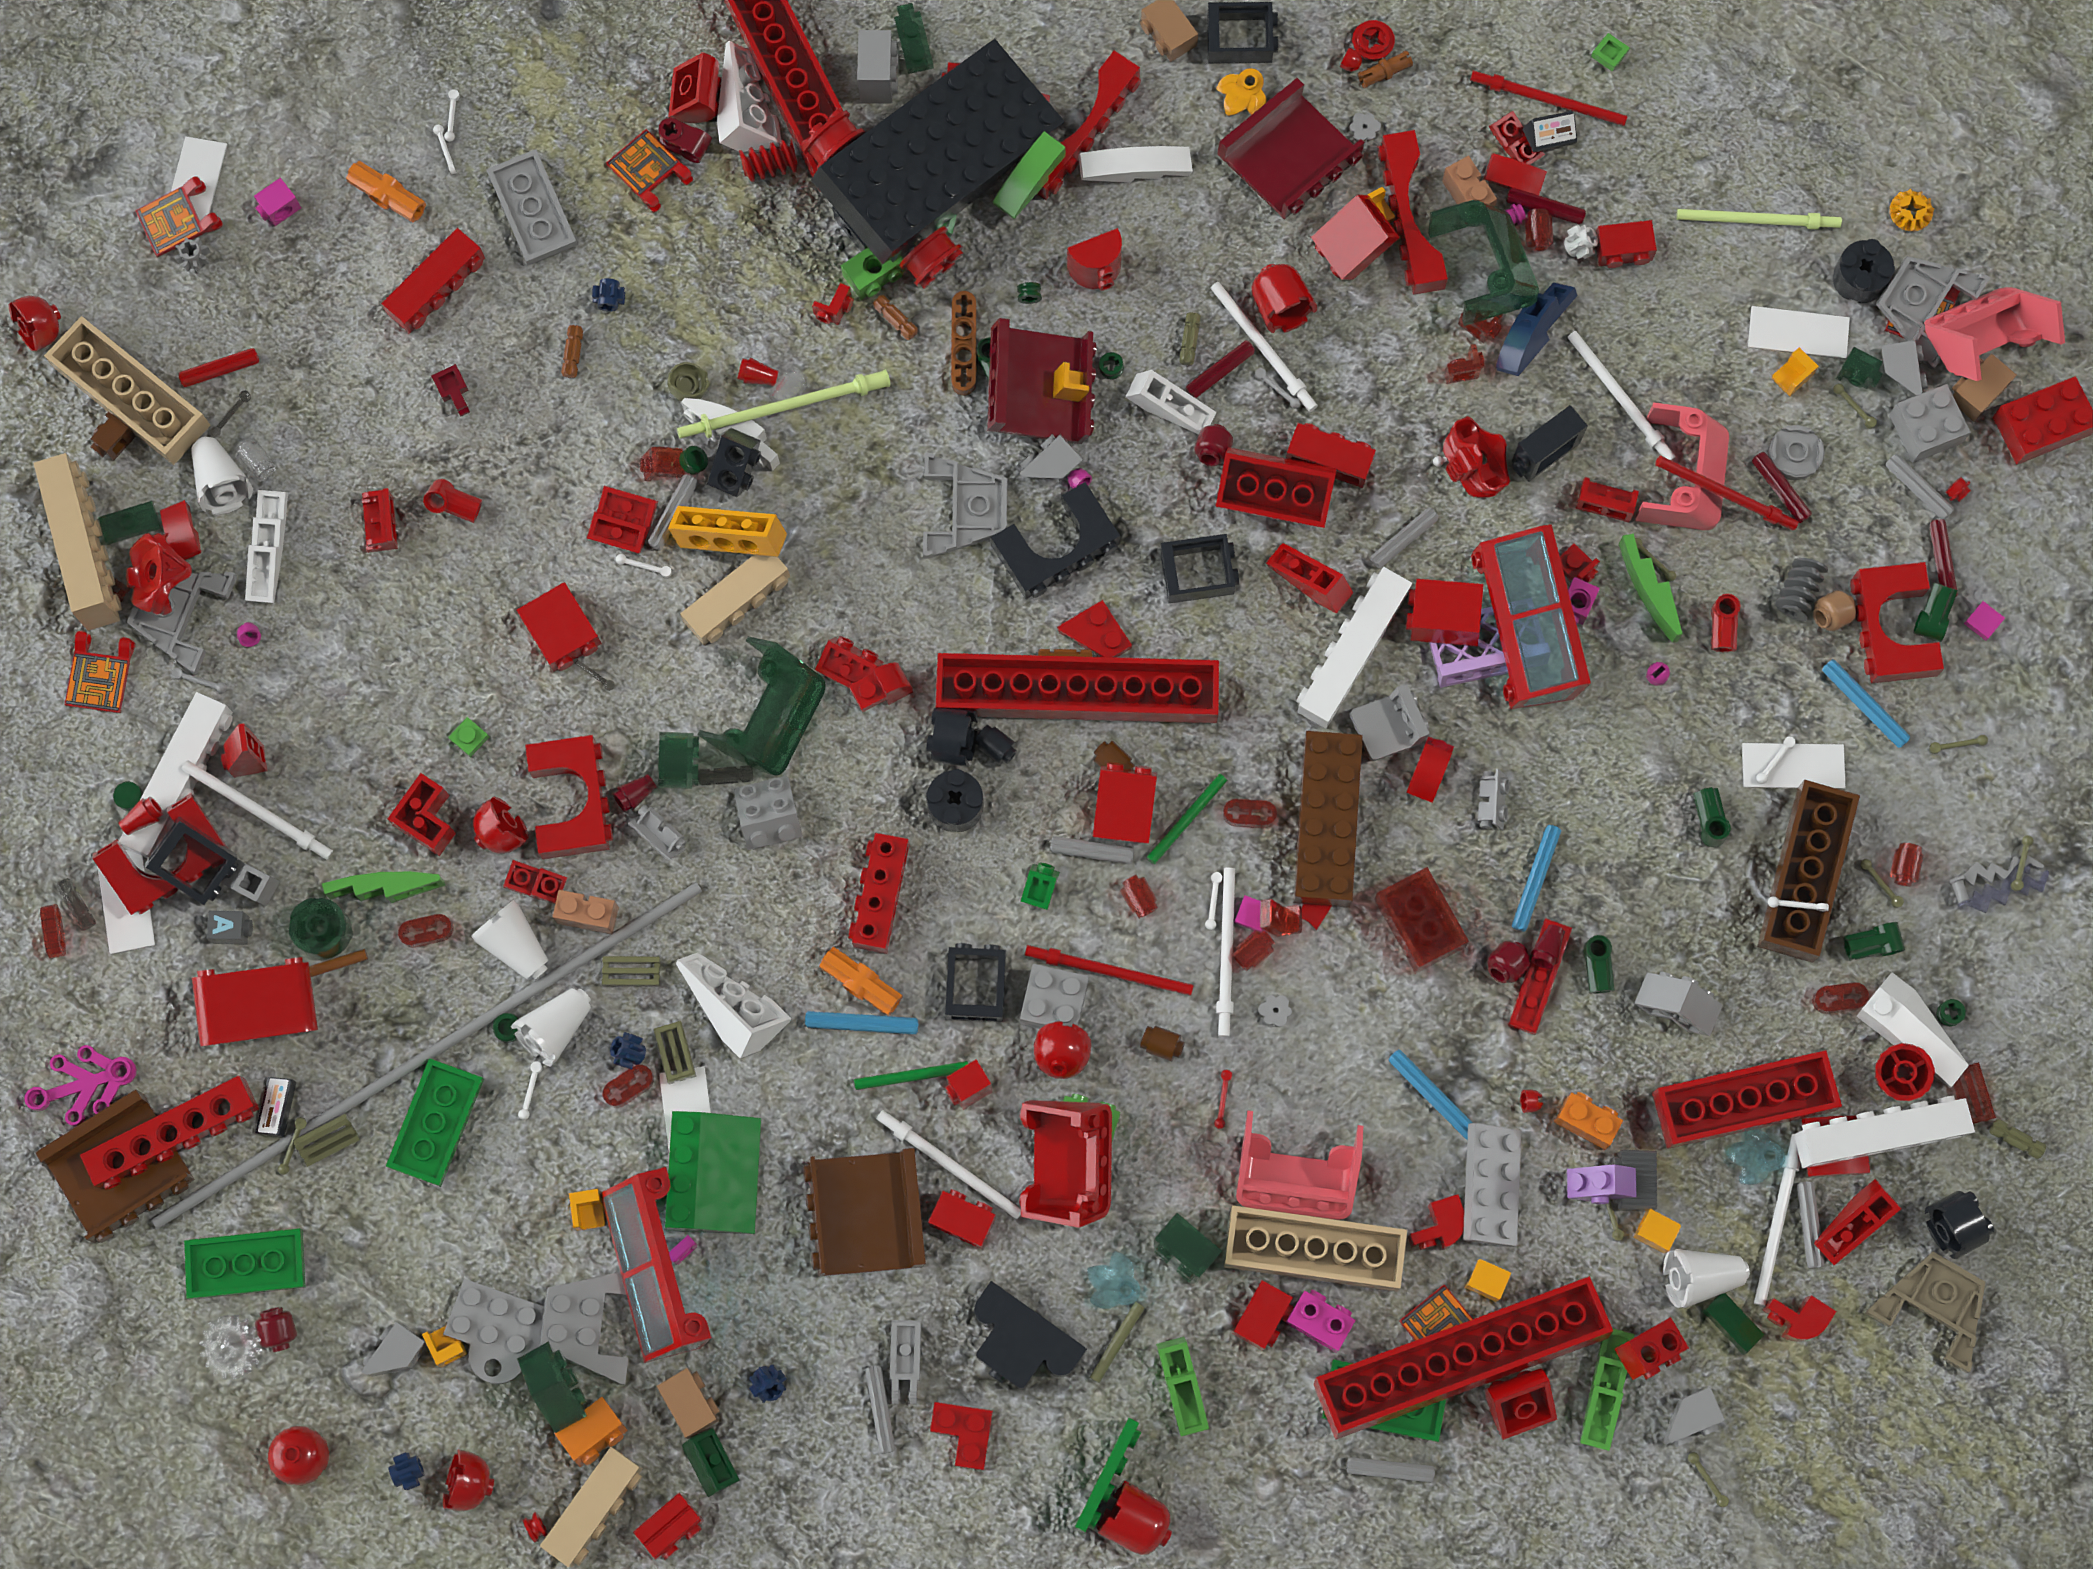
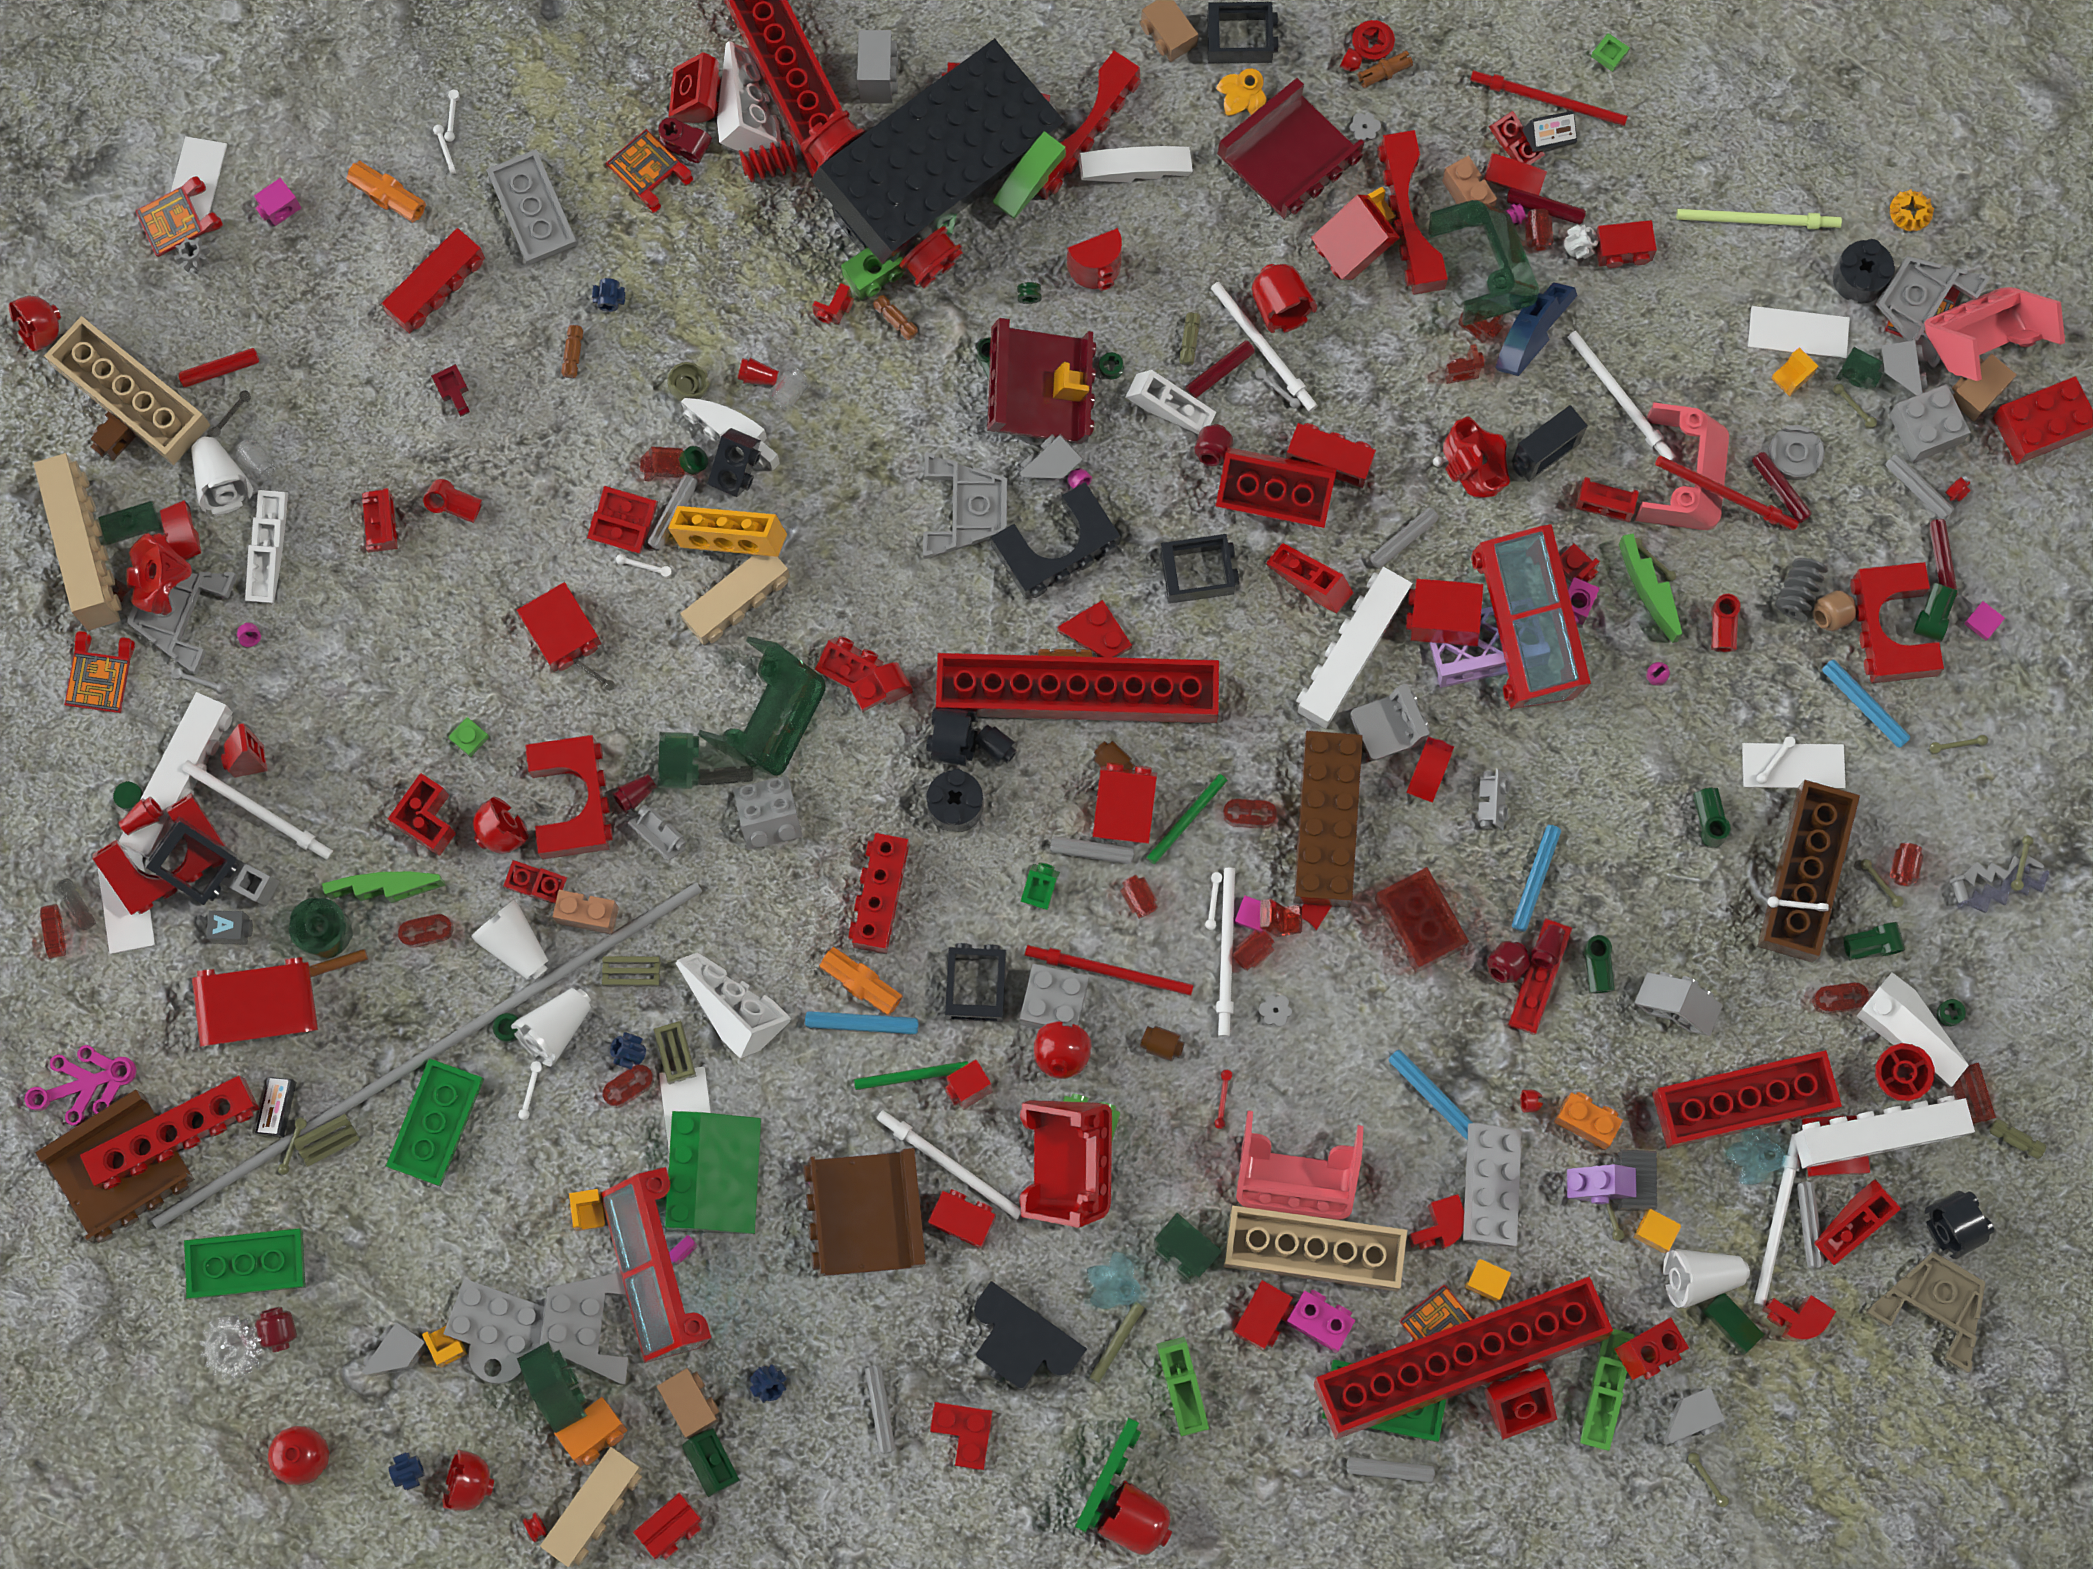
yellowish green bar [677,369,890,439] -> none
light grey hinge [890,1320,921,1404] -> none
clear green hinge [894,3,934,74] -> none
dark orange beam [951,291,977,396] -> none

